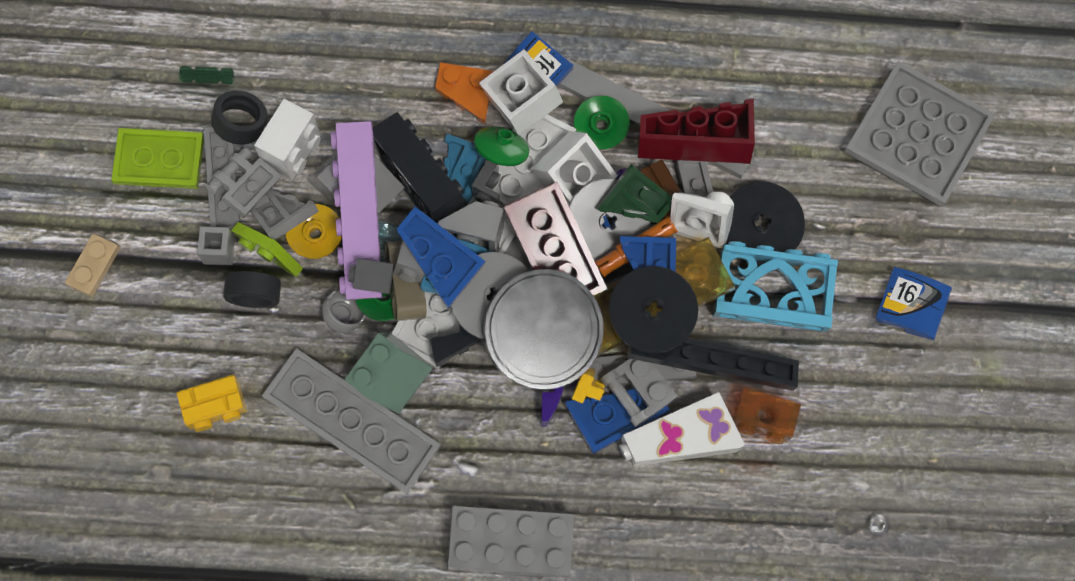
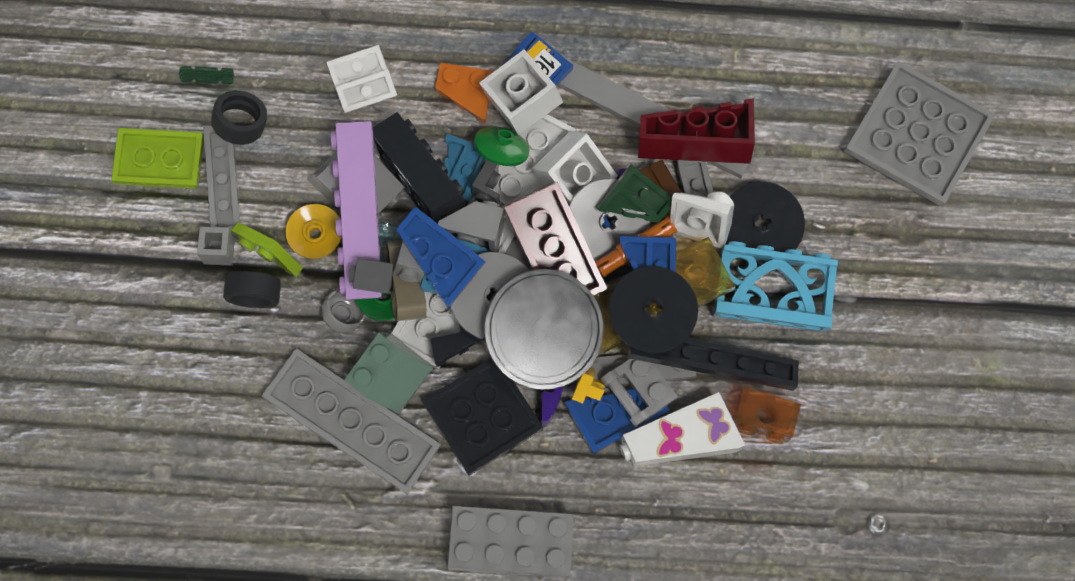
tan plate [65,234,121,298] -> none
yellow brick [176,374,247,432] -> none
light grey plate [206,147,282,218] -> none
light grey wing [250,190,319,240] -> none
white brick [254,99,321,181] -> none
green dish [574,95,630,150] -> none
blue slope [876,267,952,340] -> none
none -> white slope [326,45,397,113]
none -> black plate [422,359,544,477]

